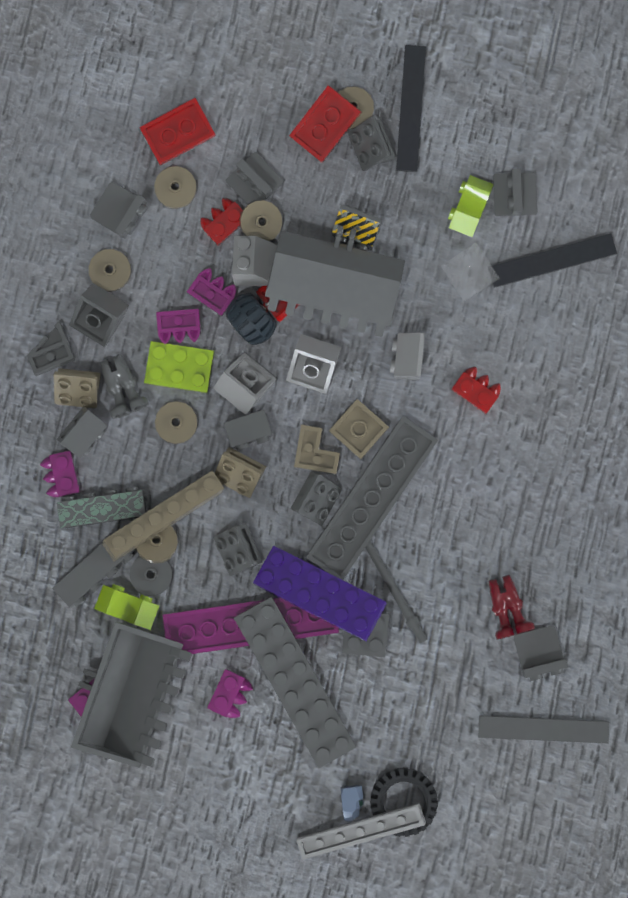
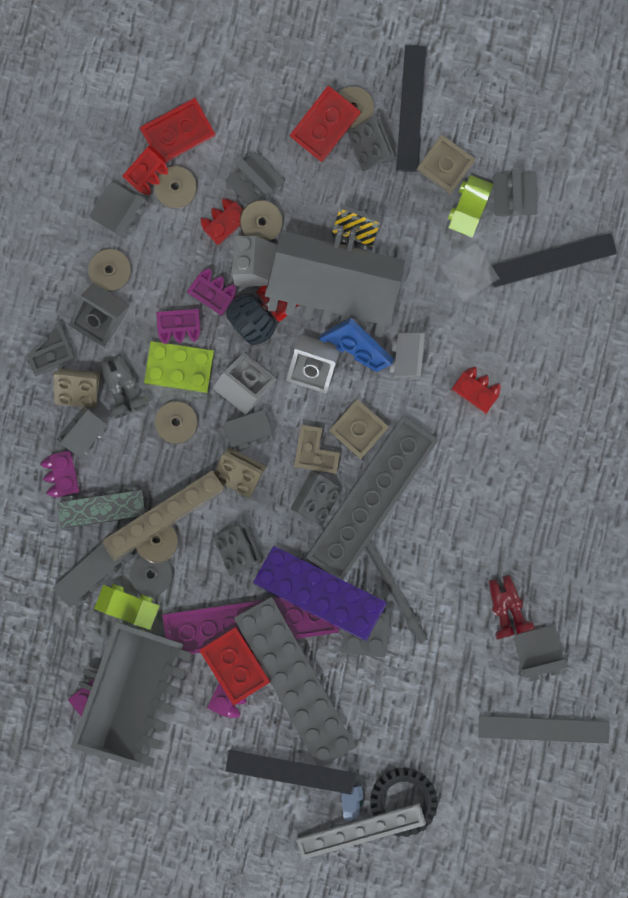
none -> red plate [122,145,168,195]
none -> red plate [199,627,270,706]
none -> black tile [225,750,356,795]
none -> blue wing [319,318,394,372]
none -> dark tan plate [416,135,476,195]

